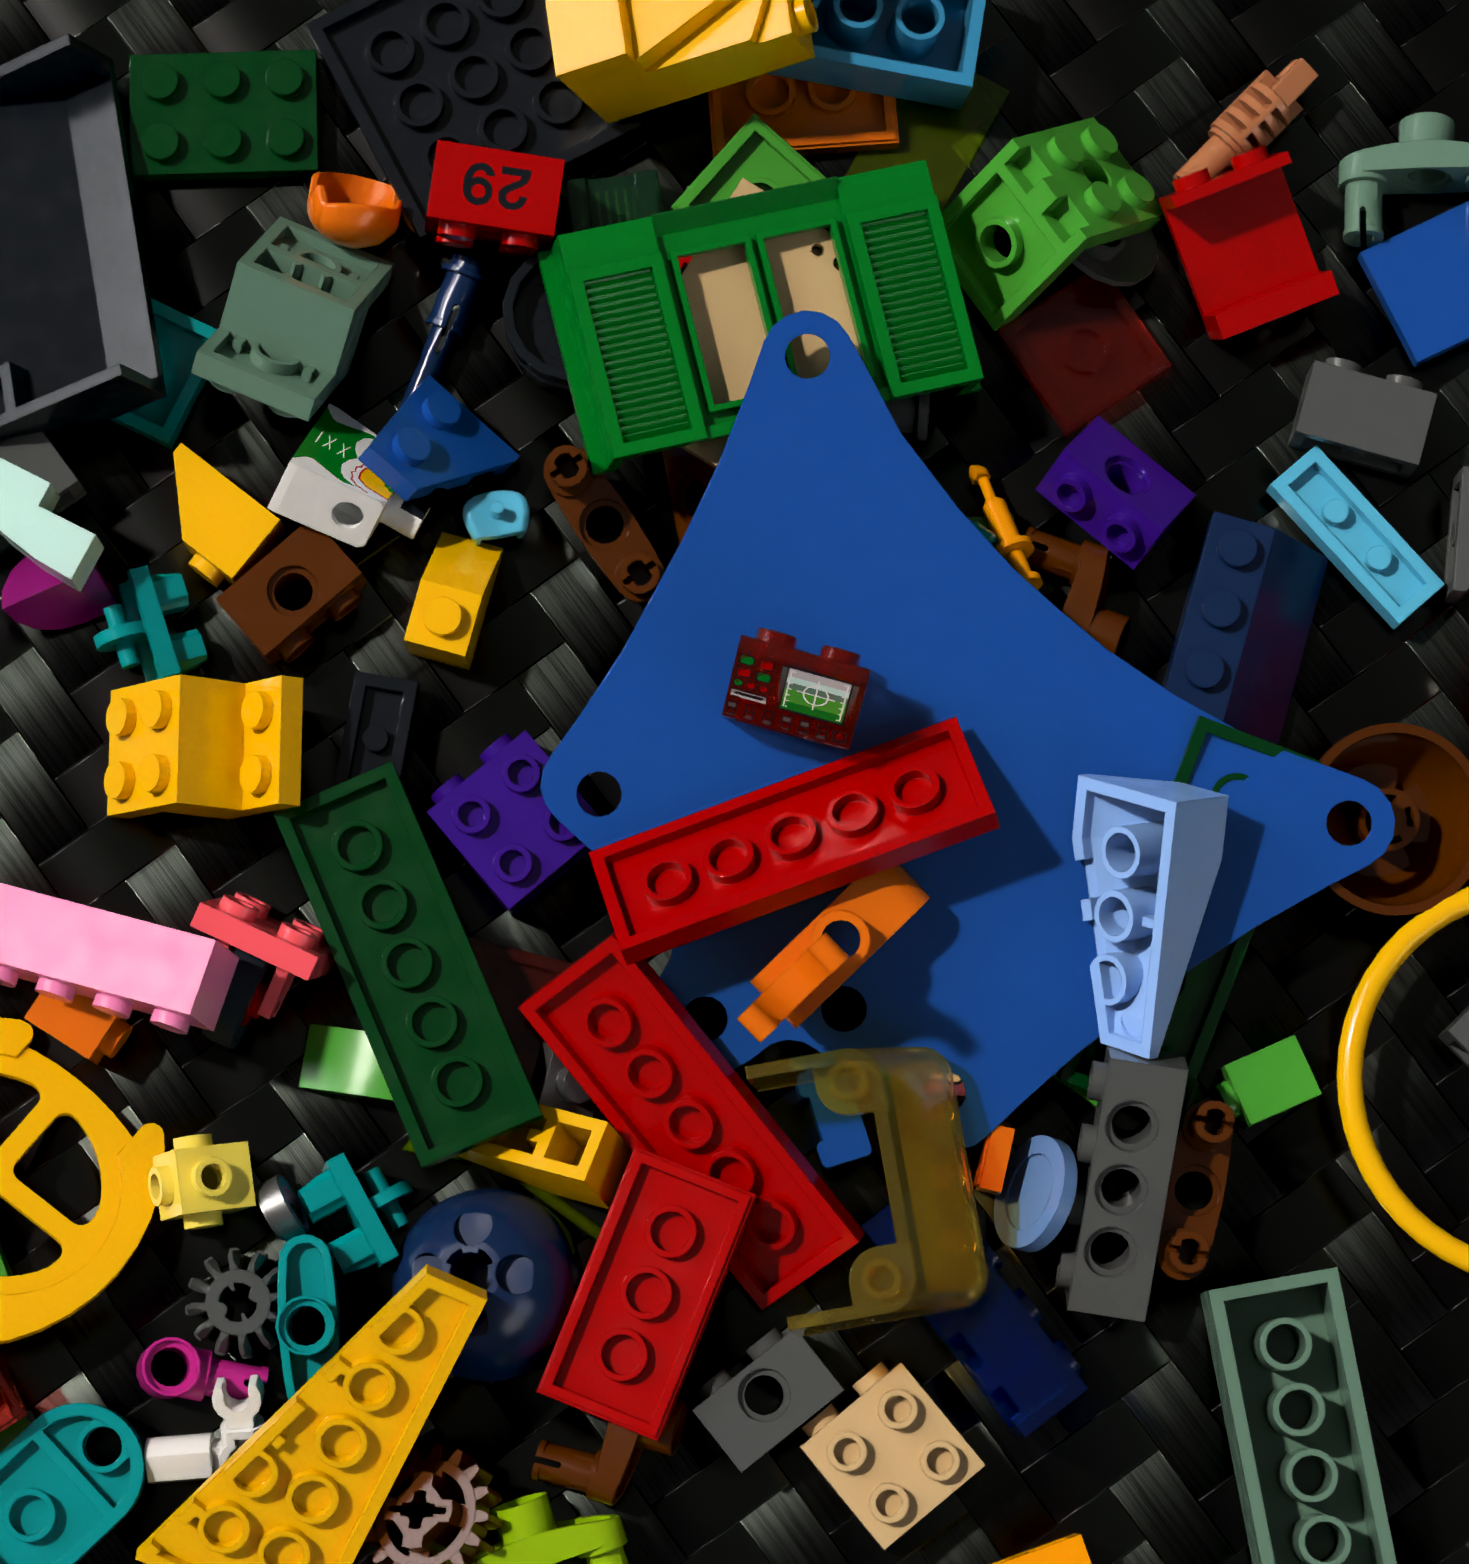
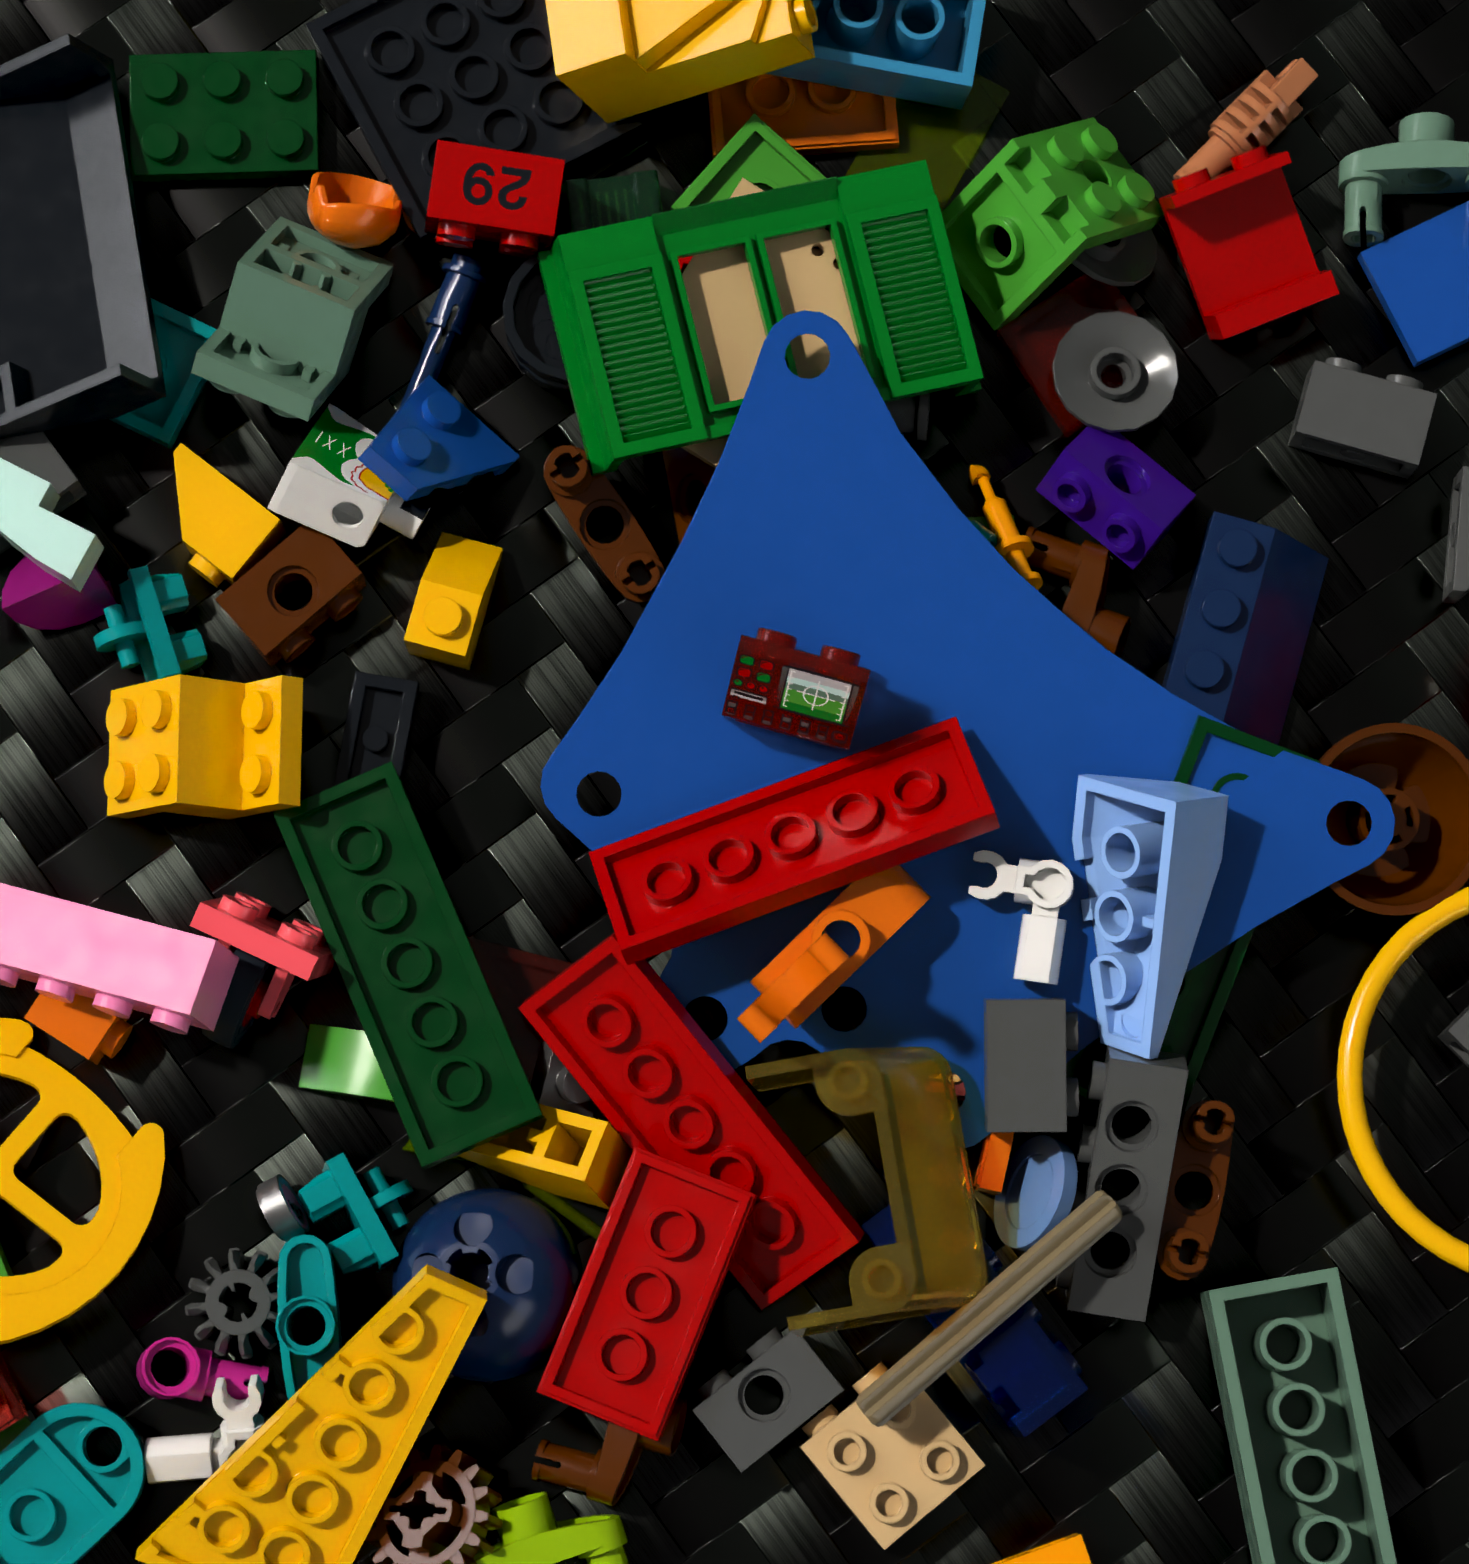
light yellow brick [148,1134,256,1230] -> none
dark purple brick [427,730,598,917] -> none
medium azure piece [462,490,530,545] -> none
blue piece [794,1061,872,1171] -> none
bright green brick [1214,1035,1322,1130] -> none
medium azure plate [1266,445,1445,630] -> none
none -> dark tan axle [856,1190,1123,1427]
none -> white bar [968,850,1074,985]
none -> dark grey brick [983,998,1079,1132]
none -> dark grey dish [1052,311,1179,433]

